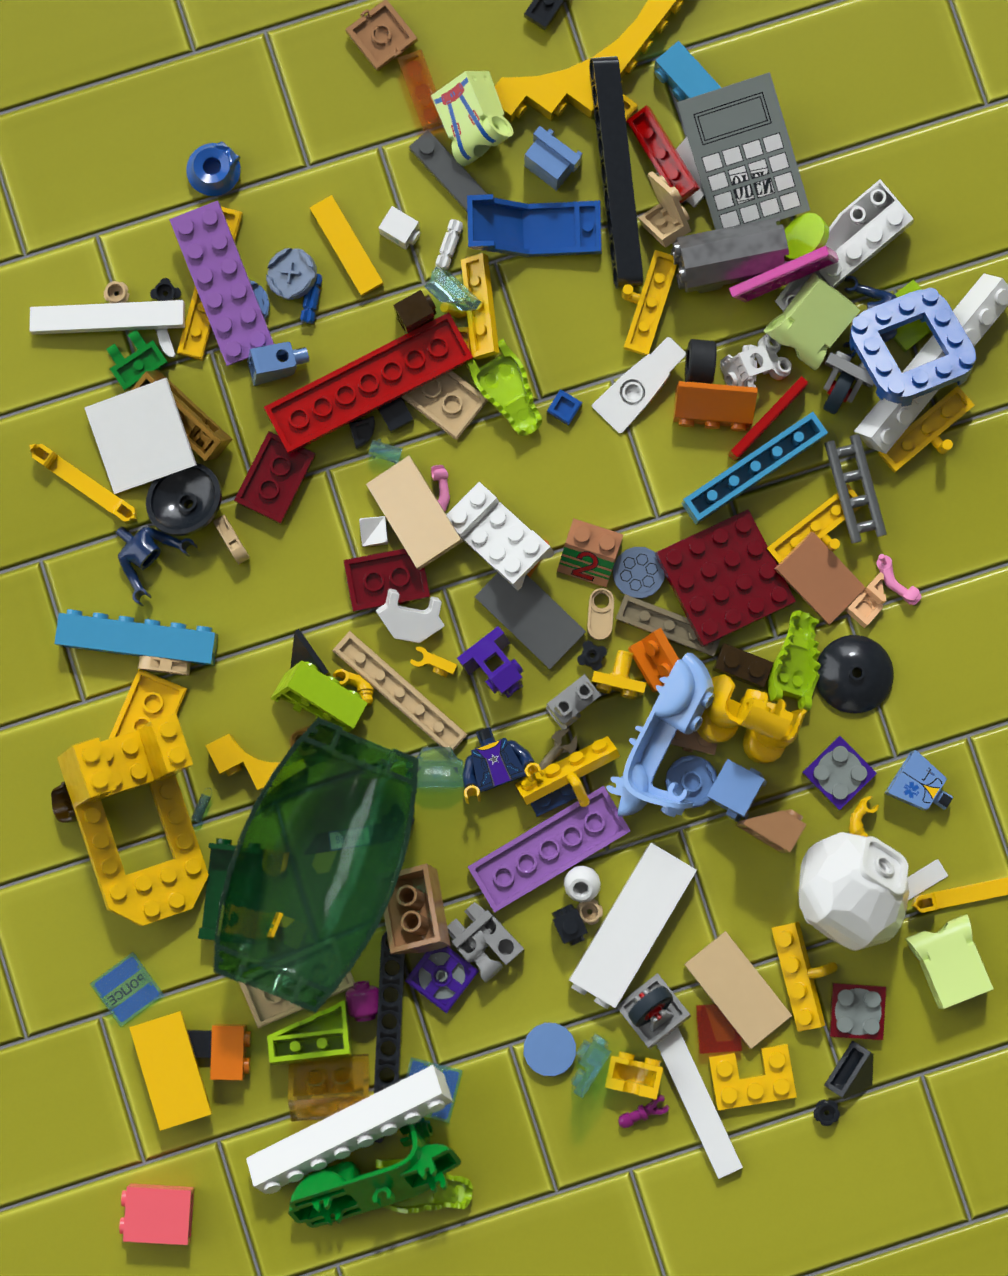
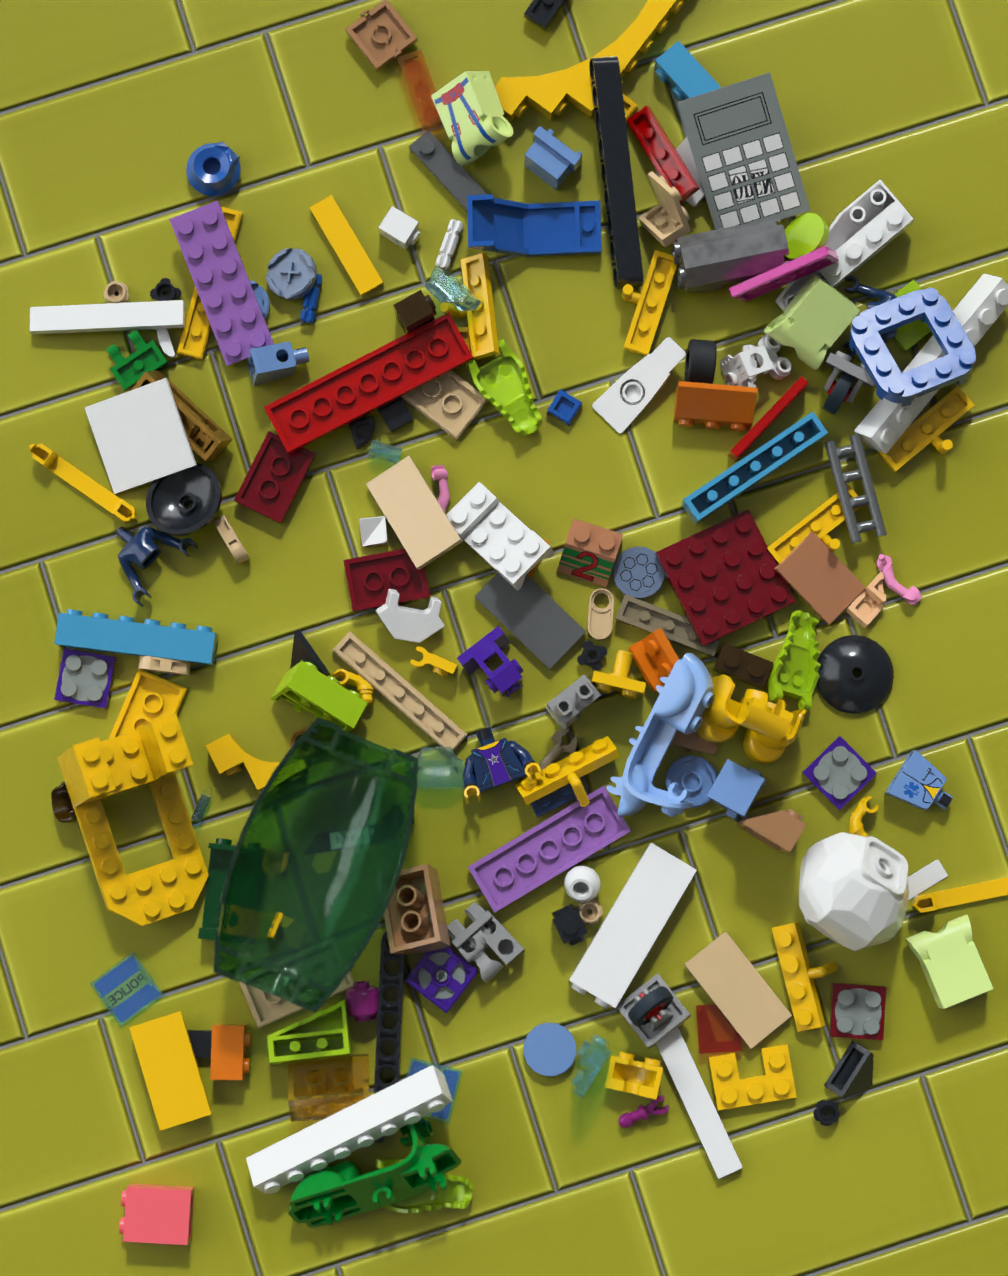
none -> light grey piece [54,648,117,709]

